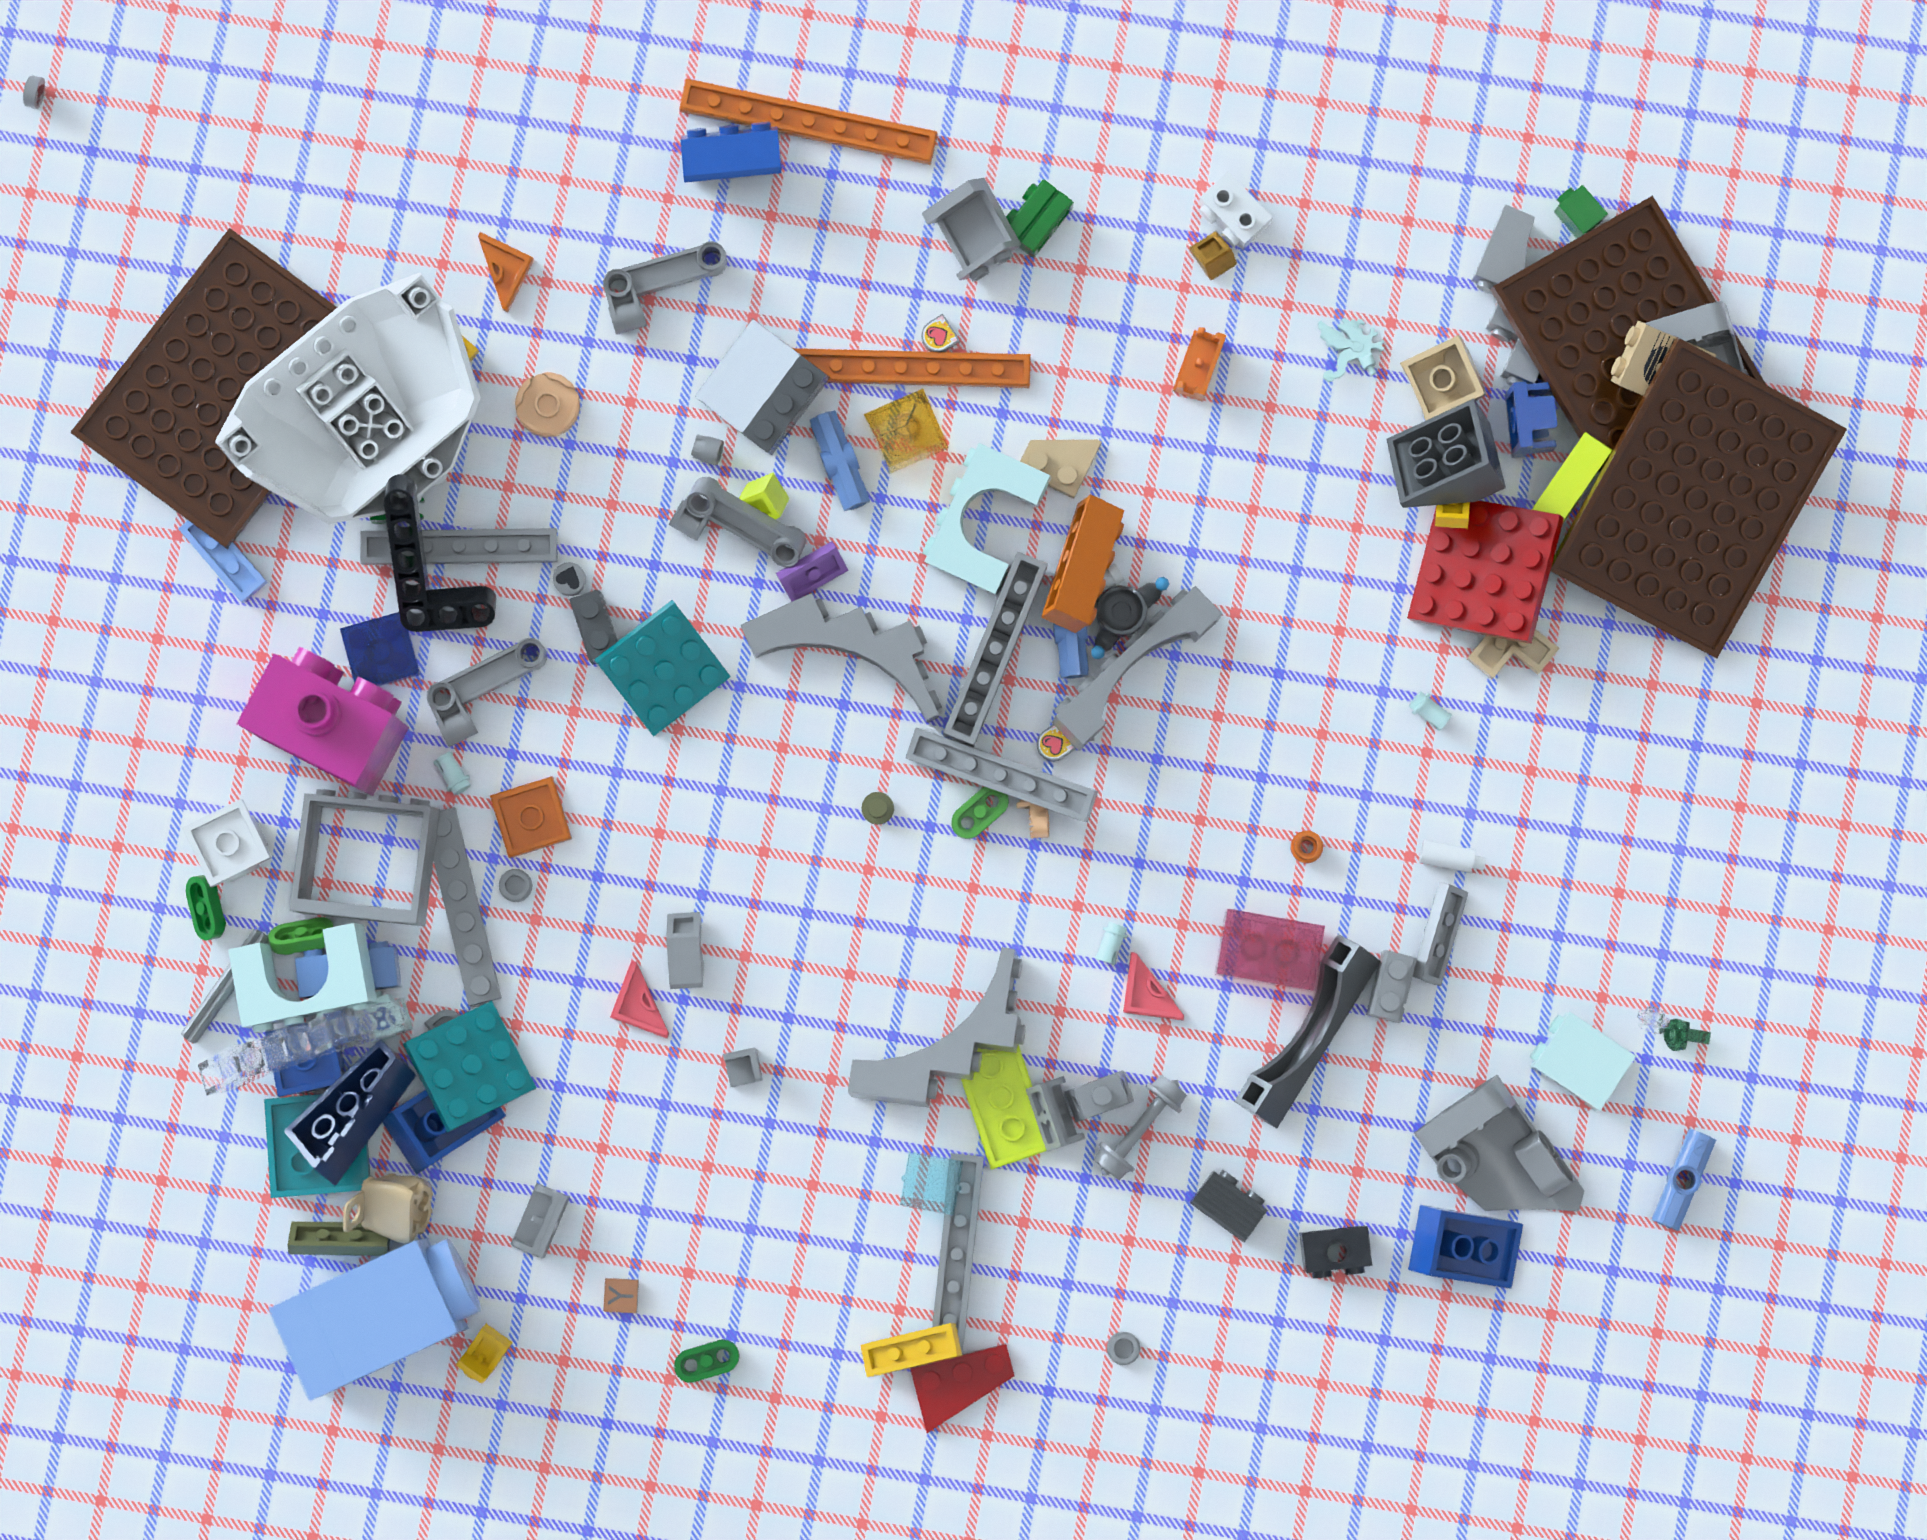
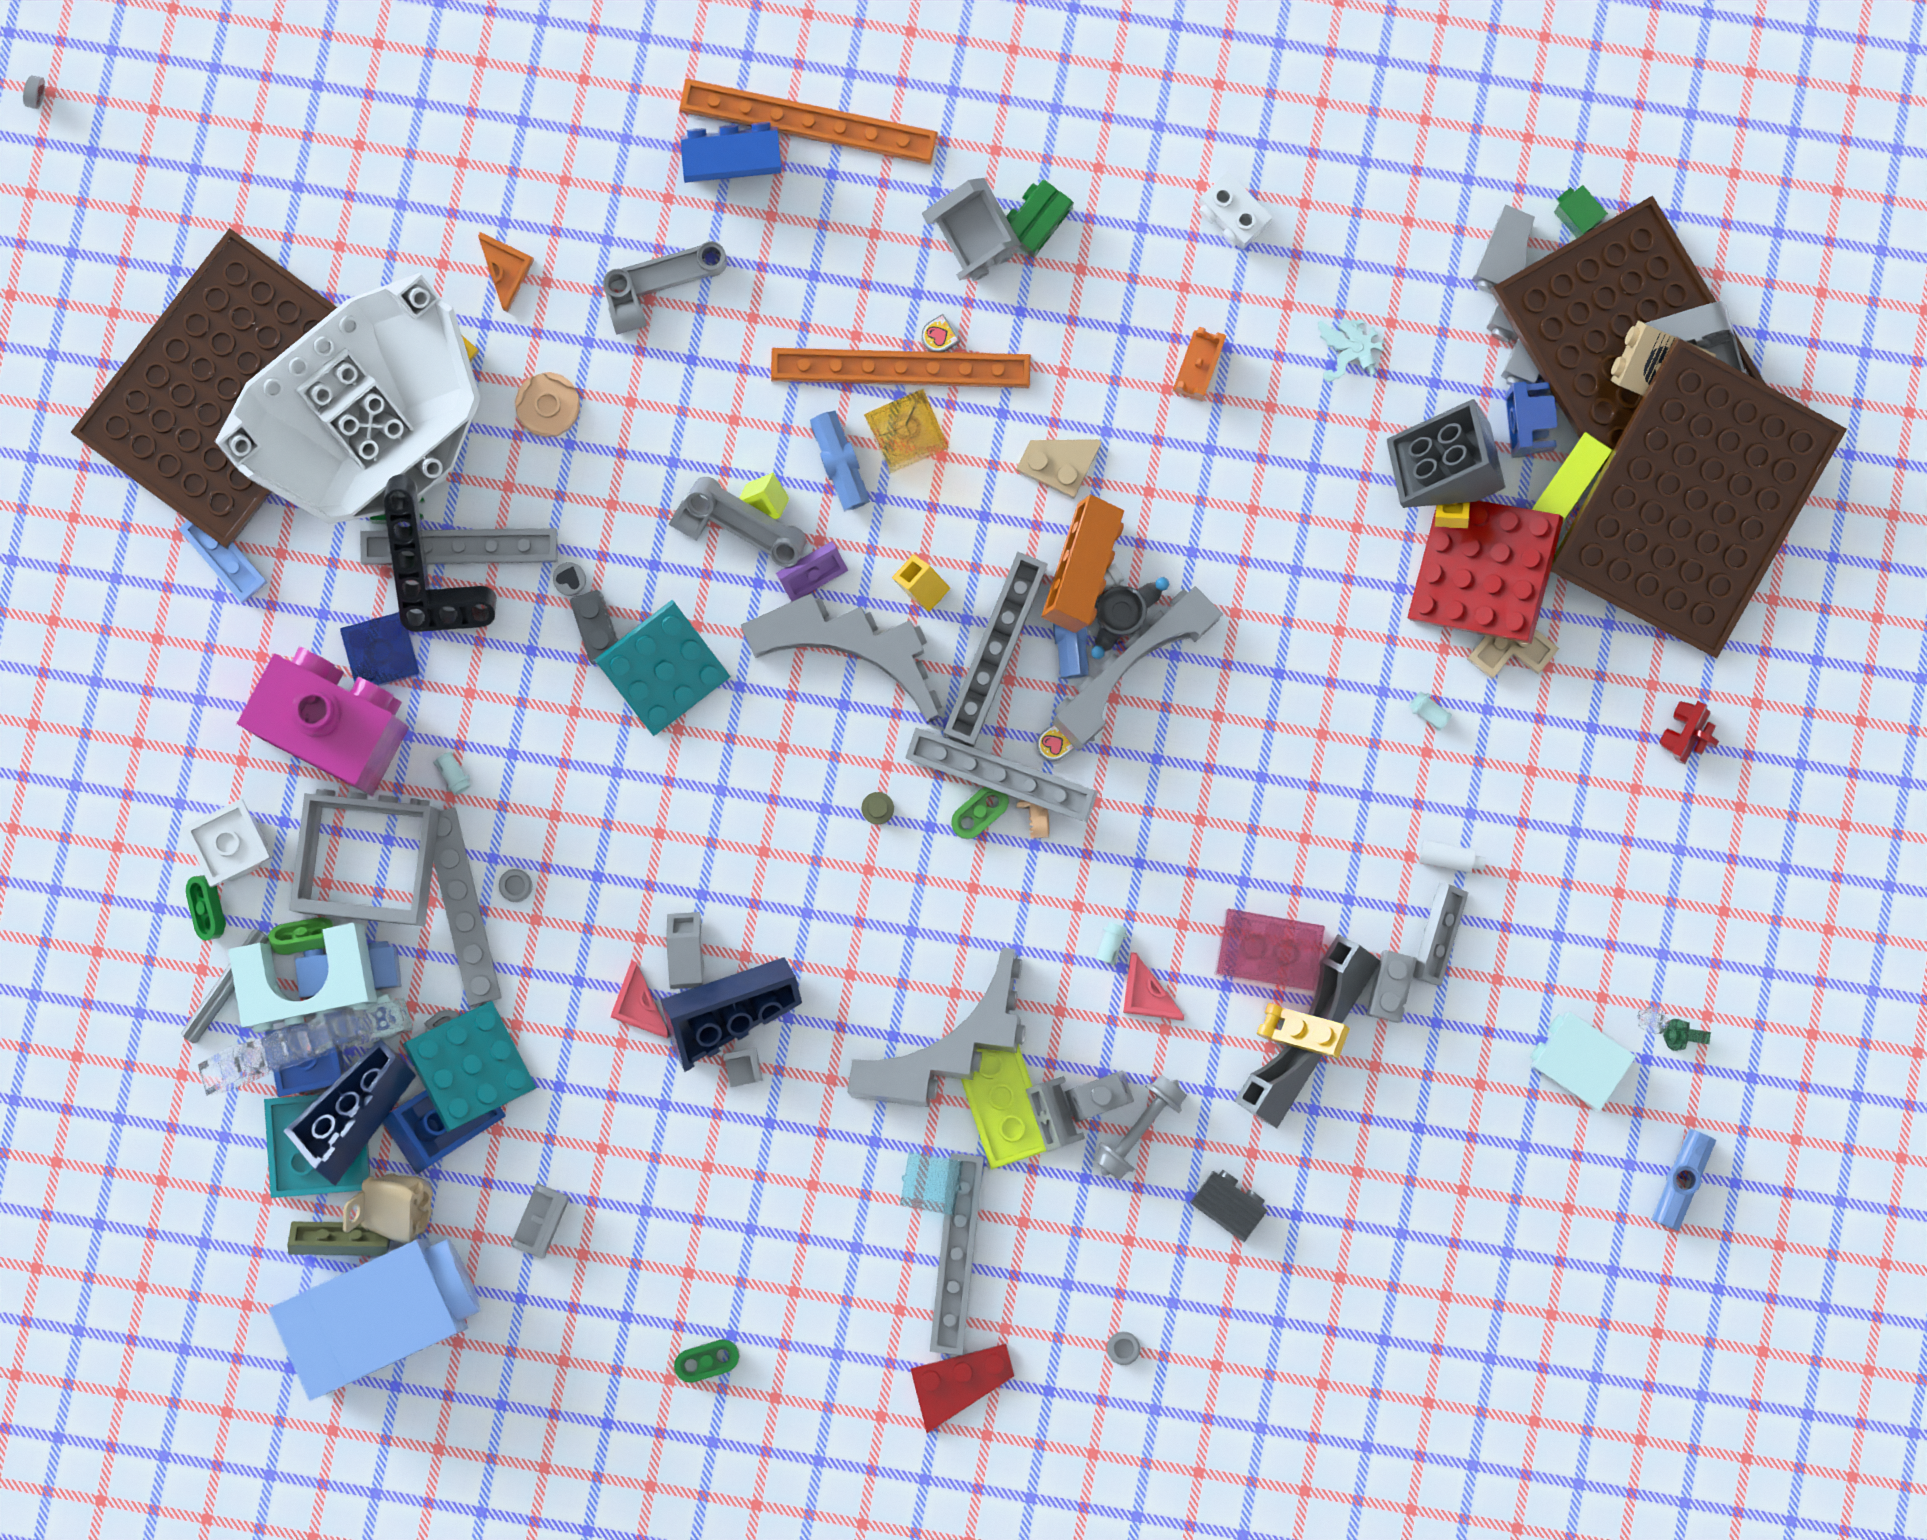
light grey piece [427,638,547,747] -> none
yellow bracket [456,1323,513,1383] -> none
orange tile [490,776,572,858] -> none
nougat tile [603,1278,639,1313] -> none
light grey hose [691,434,724,466] -> none
slope [695,319,830,455] -> none
yellow plate [860,1323,962,1377] -> none
light aqua arch [922,443,1052,596] -> none
pearl gold slope [1189,231,1237,280] -> none
orange plate [1290,830,1323,863] -> none
black brick [1299,1225,1372,1279] -> none
tan slope [1400,335,1487,421] -> none
blue slope [1408,1205,1523,1289] -> none
light grey panel [1414,1075,1585,1212] -> none
none -> dark blue wedge [660,957,802,1072]
none -> yellow brick [892,554,951,612]
none -> plate [1256,1003,1350,1059]
none -> red hips [1659,701,1719,764]

